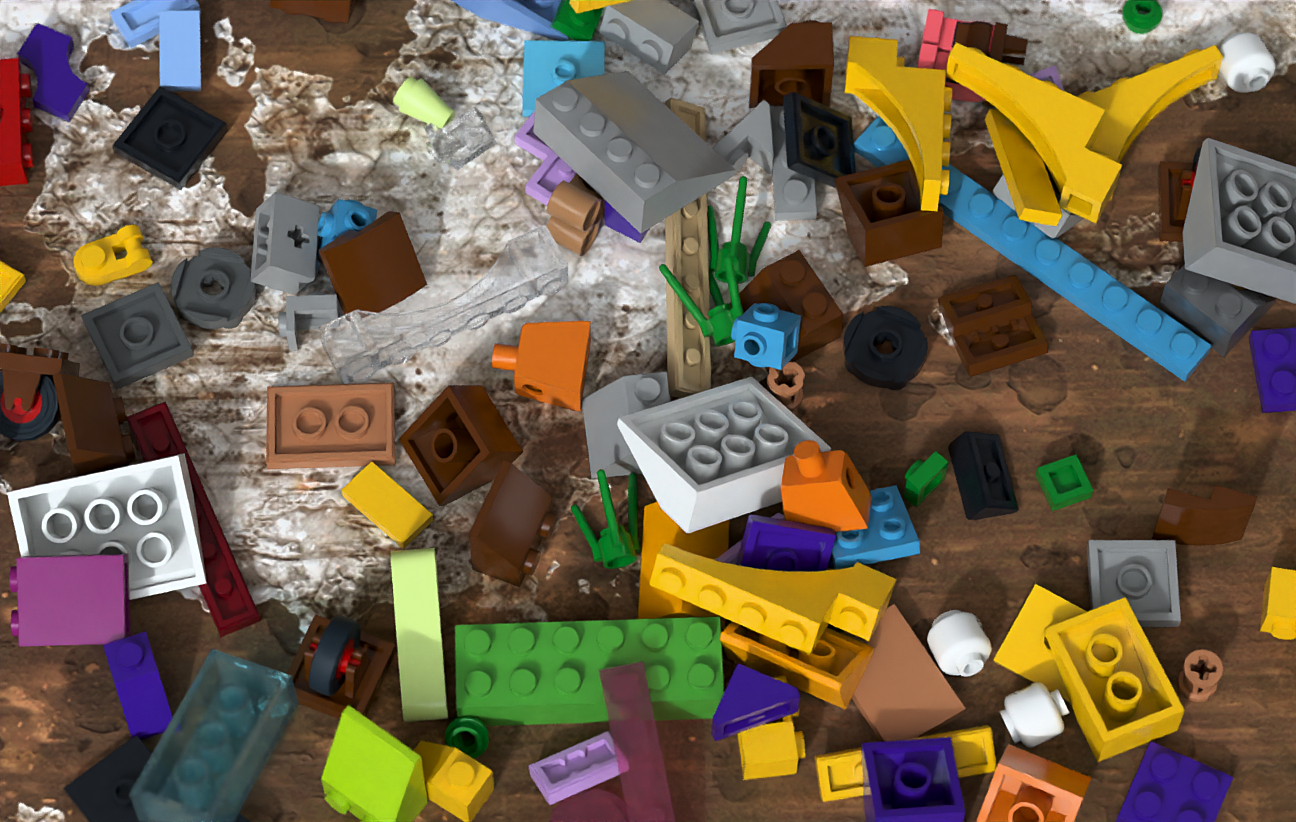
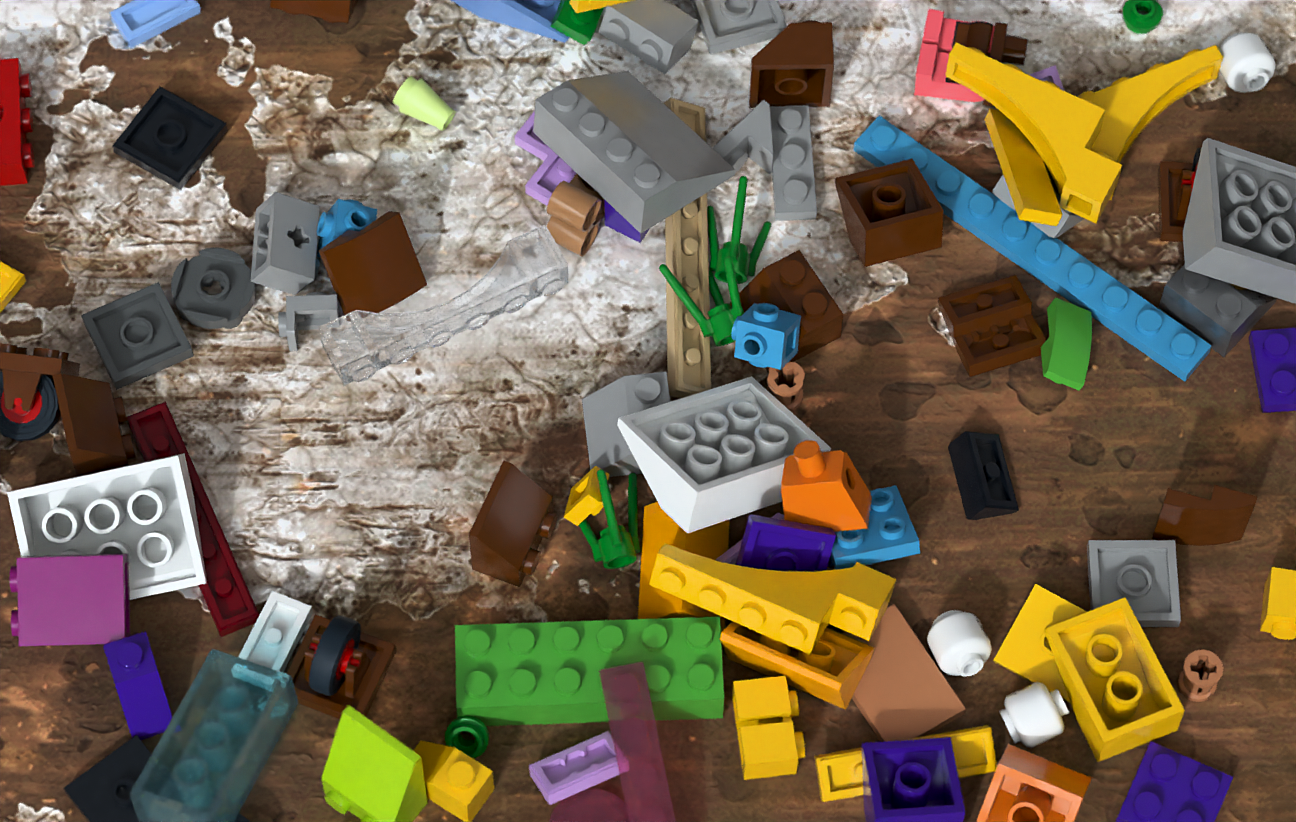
dark purple tile [17,23,89,122] -> none
yellow plate [73,225,153,286] -> none
light blue tile [159,11,201,91] -> none
nougat tile [266,383,396,469] -> none
yellow tile [341,461,434,549] -> none
yellowish green beam [390,548,448,722] -> none
reddish brown slope [399,385,523,506] -> none
clear bracket [424,107,497,170] -> none
orange torso [492,321,591,412] -> none
medium azure plate [522,40,605,117] -> none
dark purple slope [711,664,800,741] -> none
black plate [783,91,856,188] -> none
black plate [843,306,928,390] -> none
yellow arch [845,36,952,211] -> none
green plate [904,451,948,508] -> none
green plate [1035,454,1094,511] -> none
none -> white plate [234,591,313,688]
none -> yellow plate [564,466,609,526]
none -> bright green slope [1041,297,1092,391]

